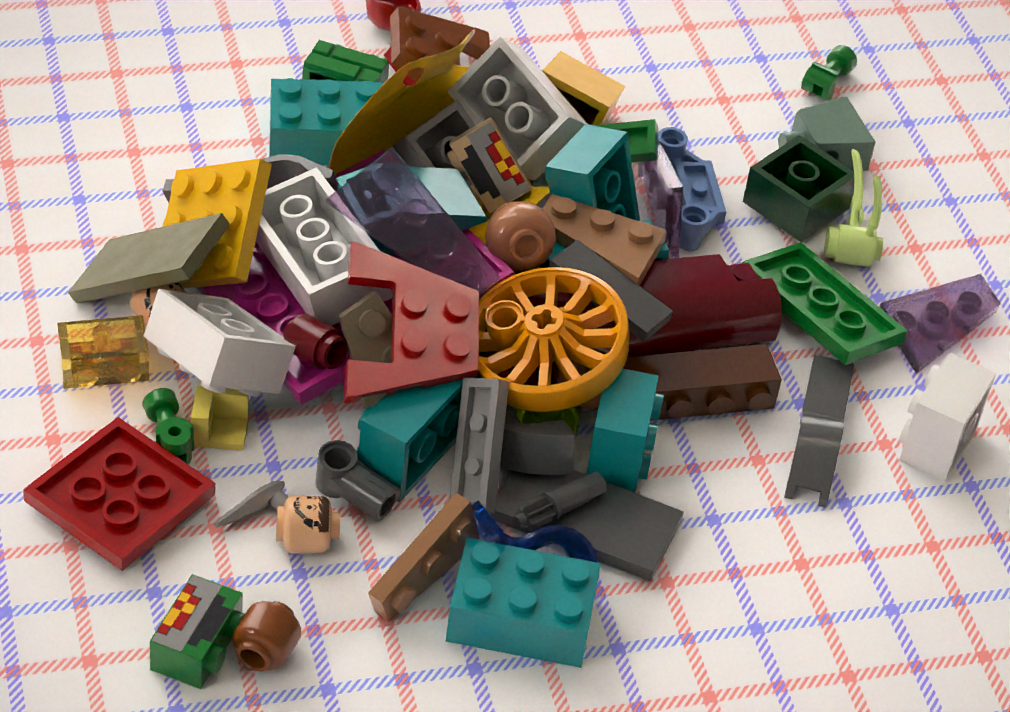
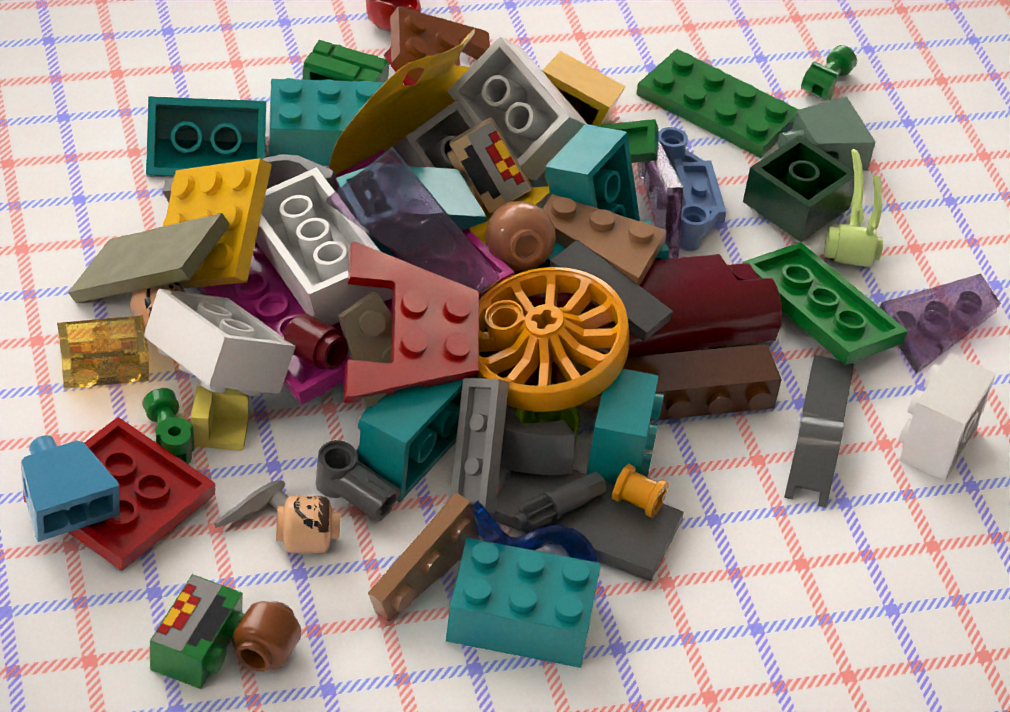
none -> dark azure torso [21,435,120,542]
none -> teal slope [146,96,267,176]
none -> light orange bush [612,464,669,518]
none -> green plate [636,49,799,158]

